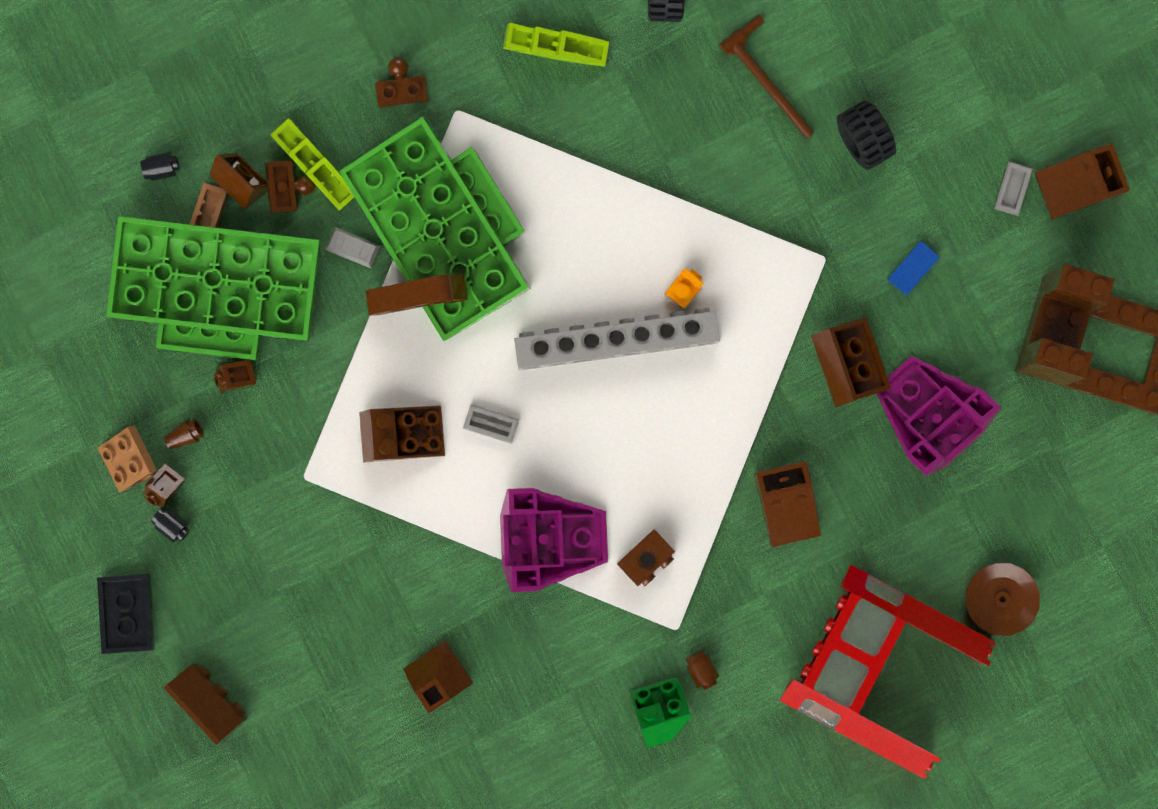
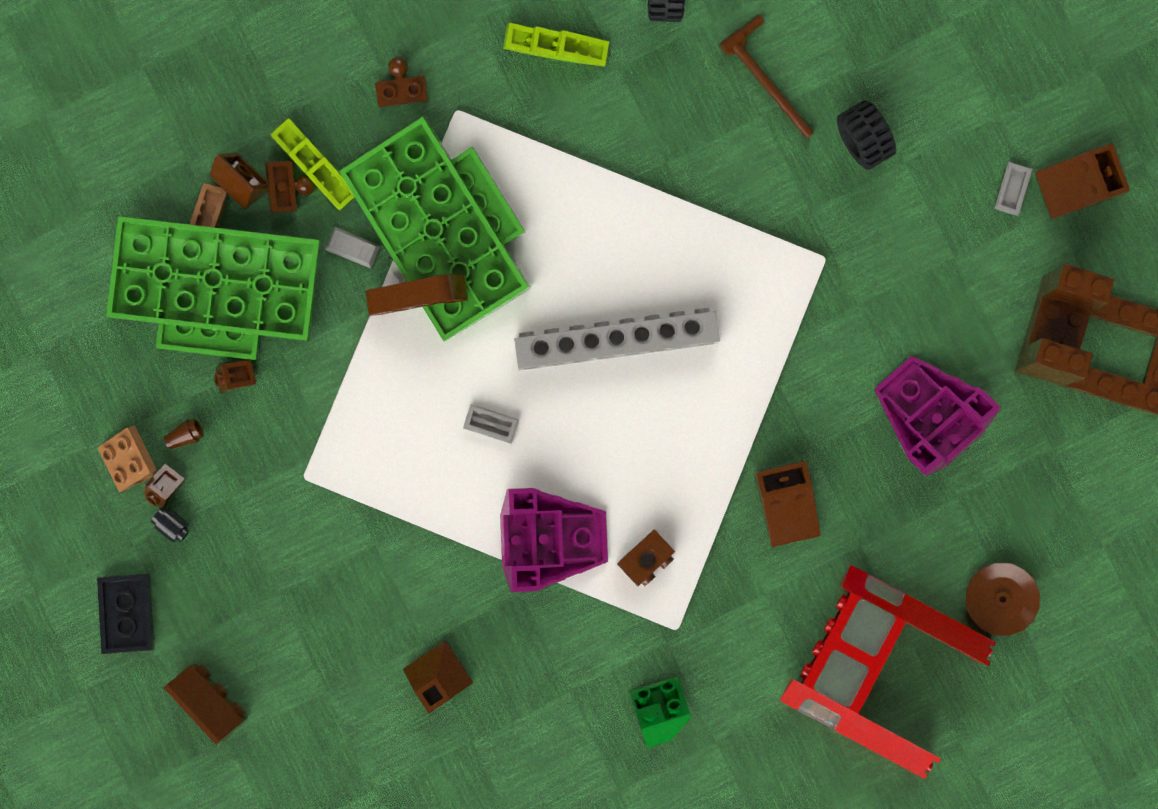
black brick [140,152,180,181] -> none
reddish brown slope [359,406,445,463] -> none
light orange bracket [664,268,704,310] -> none
reddish brown brick [685,650,719,690] -> none
reddish brown slope [811,317,891,407] -> none
blue tile [887,241,940,296] -> none

